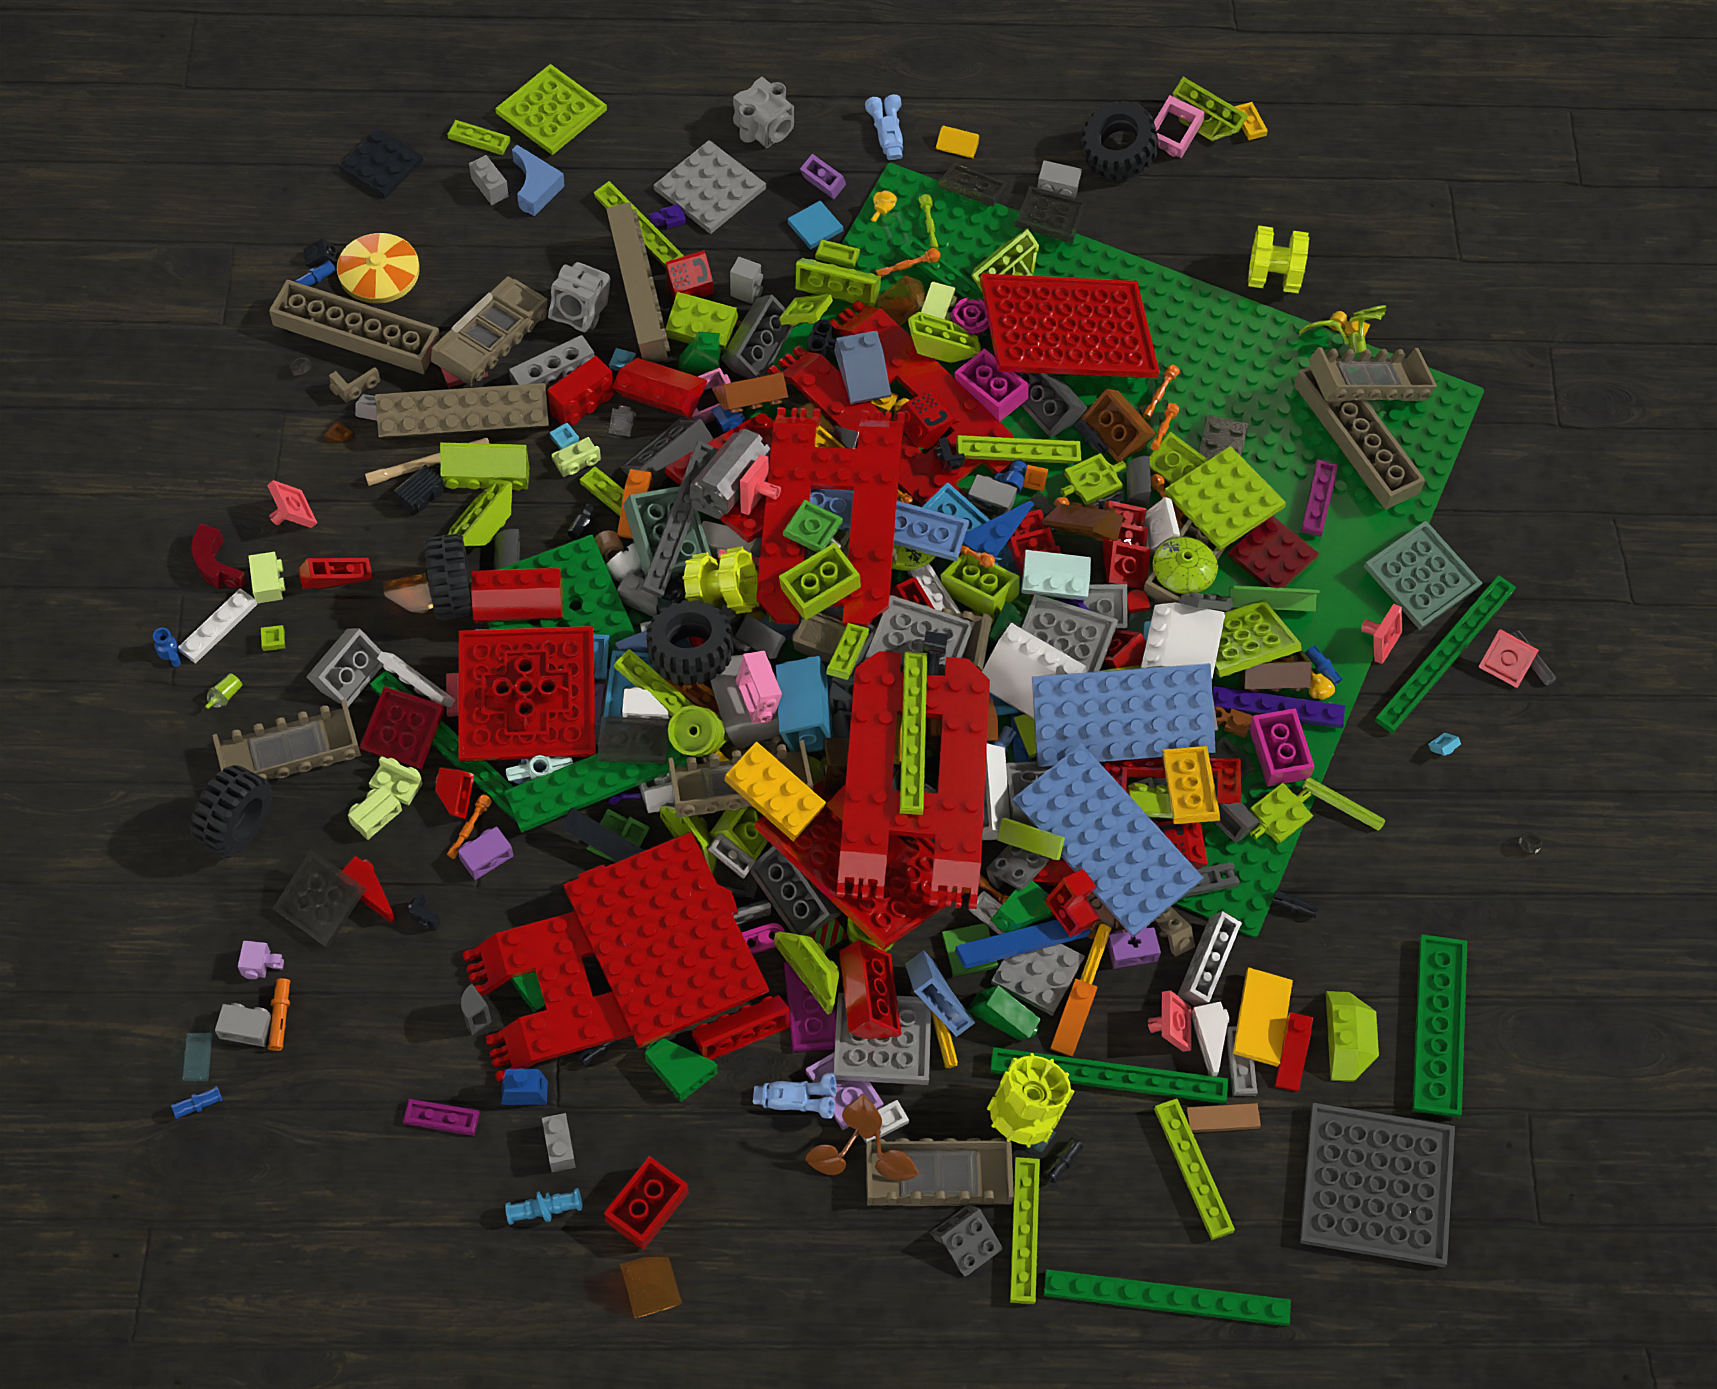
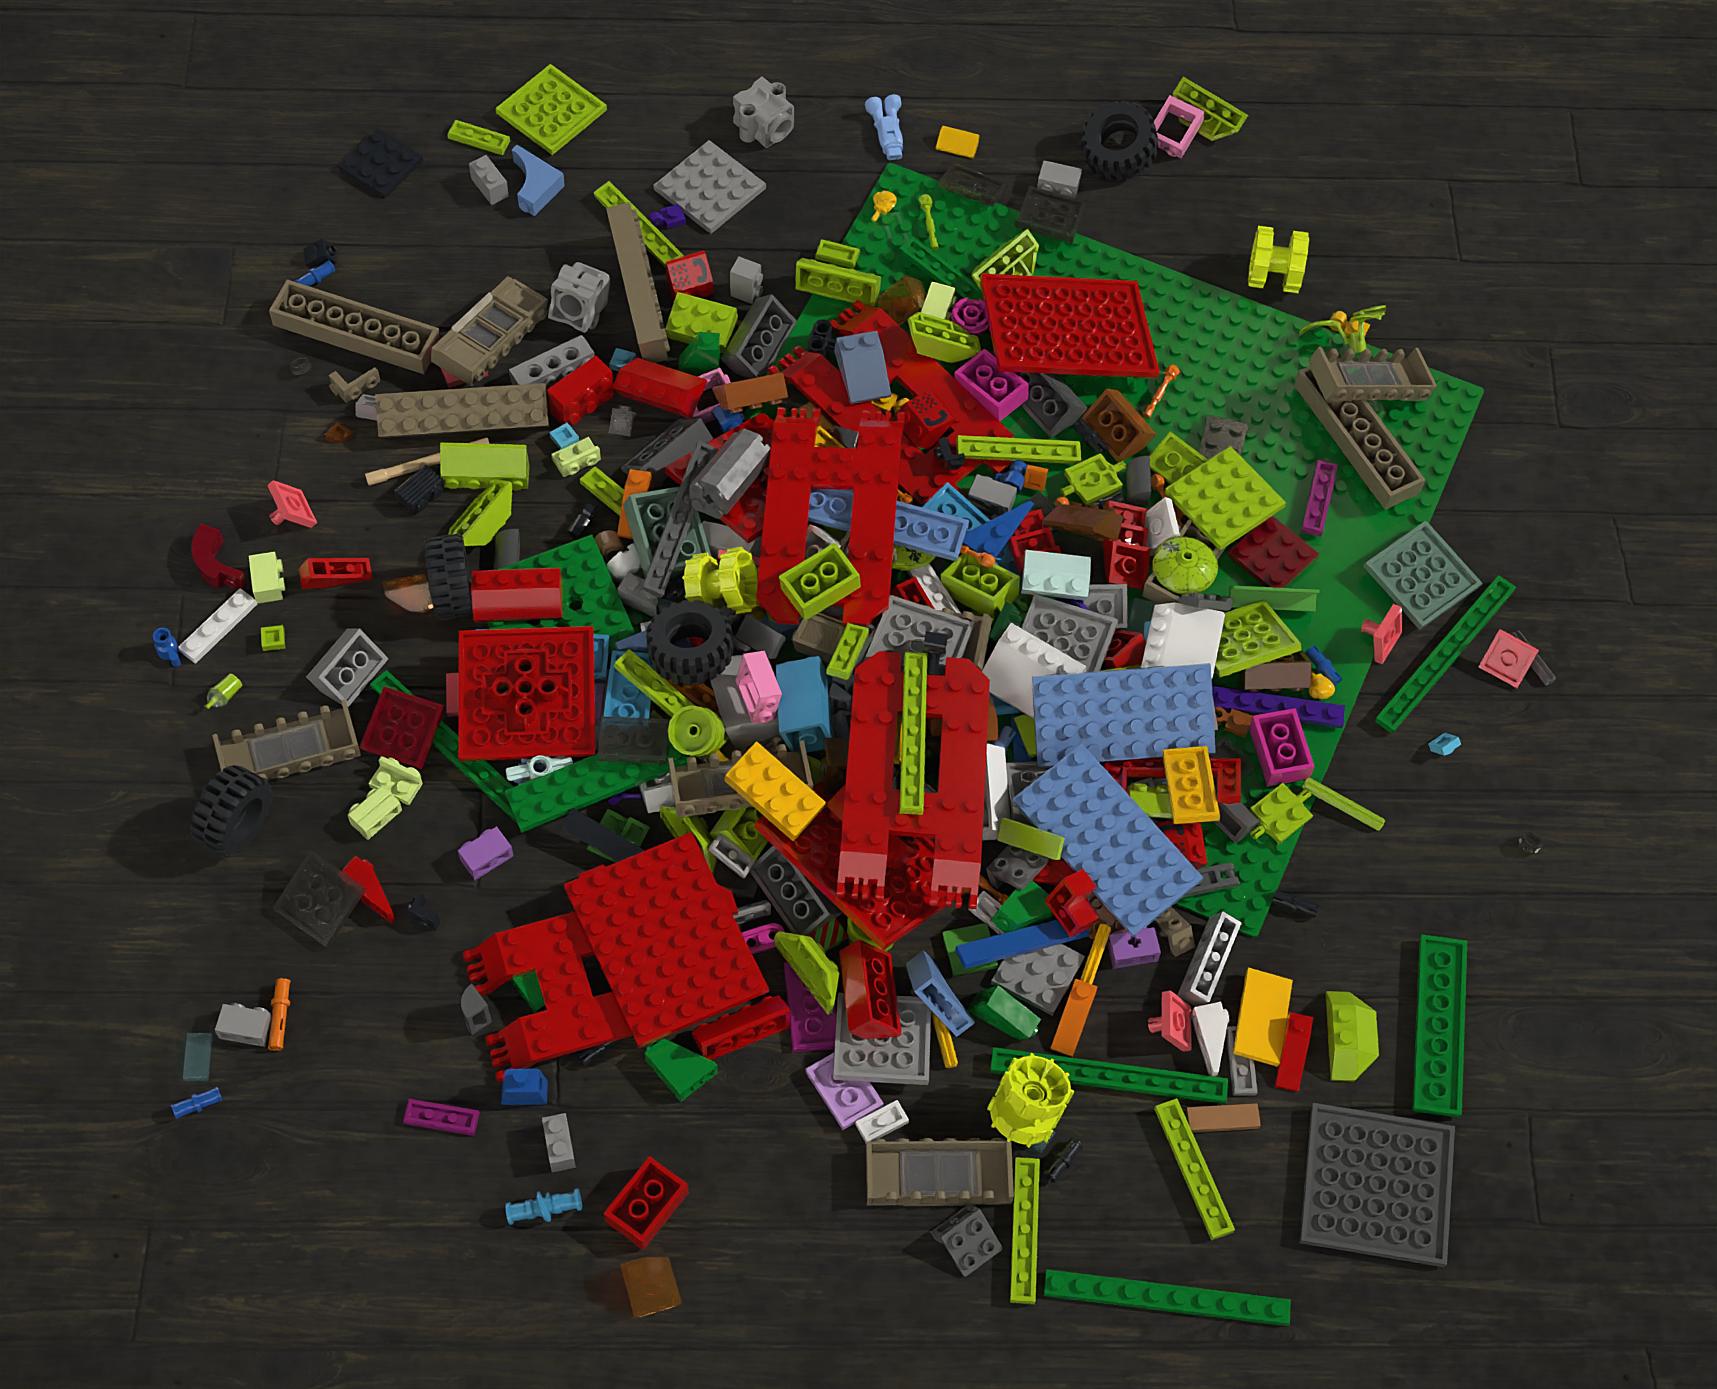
lavender brick [238,941,284,979] -> none
dish [337,233,420,304] -> none
white plate [377,651,455,707] -> none
red slope [435,768,474,819] -> none
orange piece [447,794,492,859] -> none
white slope [622,687,669,725] -> none
coral tile [740,454,781,515] -> none
light blue piece [753,1073,837,1118] -> none
lime plate [779,294,833,326] -> none
bright green tile [783,499,843,553] -> none
dark azure tile [788,201,843,249] -> none
medium lavender brick [800,154,846,199] -> none
dark orange plant [805,1093,919,1181] -> none
orange piece [876,248,940,277] -> none
red tile [1127,590,1150,613] -> none
orange piece [1151,403,1179,450] -> none
yellow plate [1235,102,1268,140] -> none

